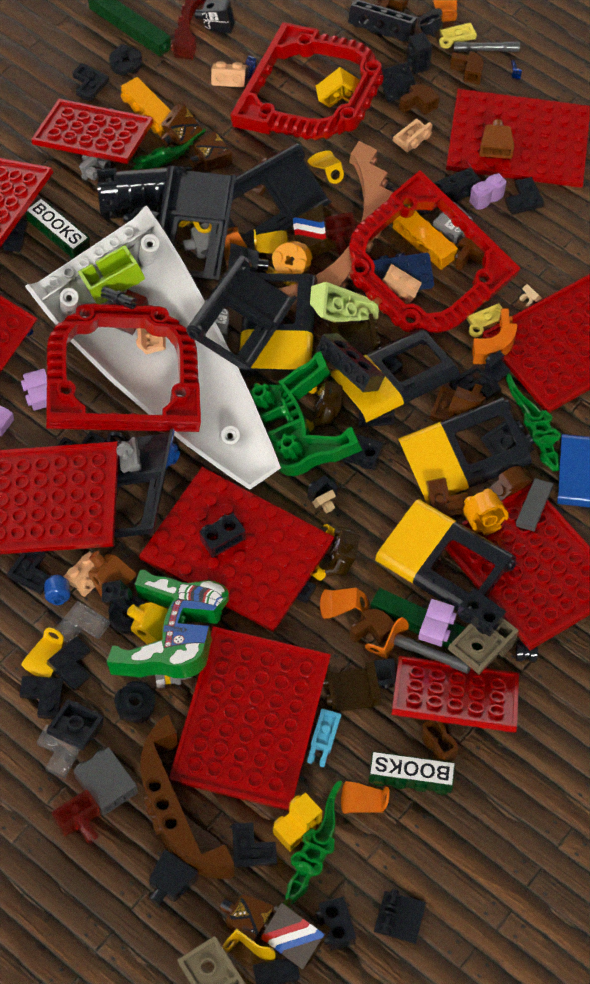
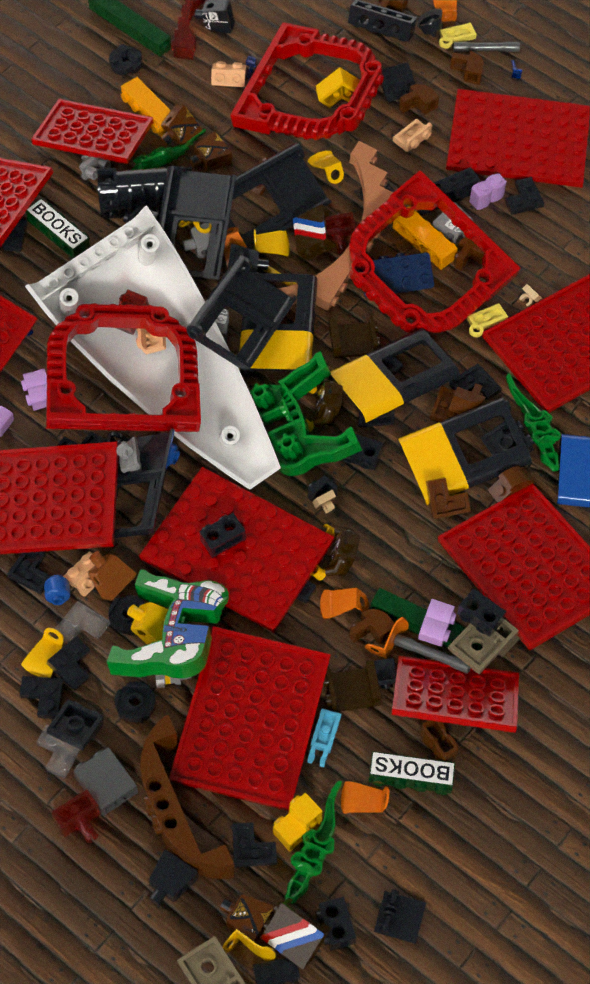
black plate [72,63,110,102] -> none
lime piece [78,245,145,304] -> none
black pin [101,286,137,310] -> none
black bracket [102,580,132,609] -> none
light orange brick [272,241,312,274] -> none
yellowish green wedge [310,282,379,322] -> none
black brick [316,333,386,392] -> none
piece [375,499,517,611] -> none
light nougat bracket [382,264,422,304] -> none
black brick [406,33,432,74] -> none
light orange brick [463,489,508,535] -> none
orange arch [472,309,517,364] -> none
dark orange torso [479,120,514,159] -> none
black bracket [485,350,510,383] -> none
black wheel [515,641,538,662] -> none
dark grey tile [516,478,553,532] -> none

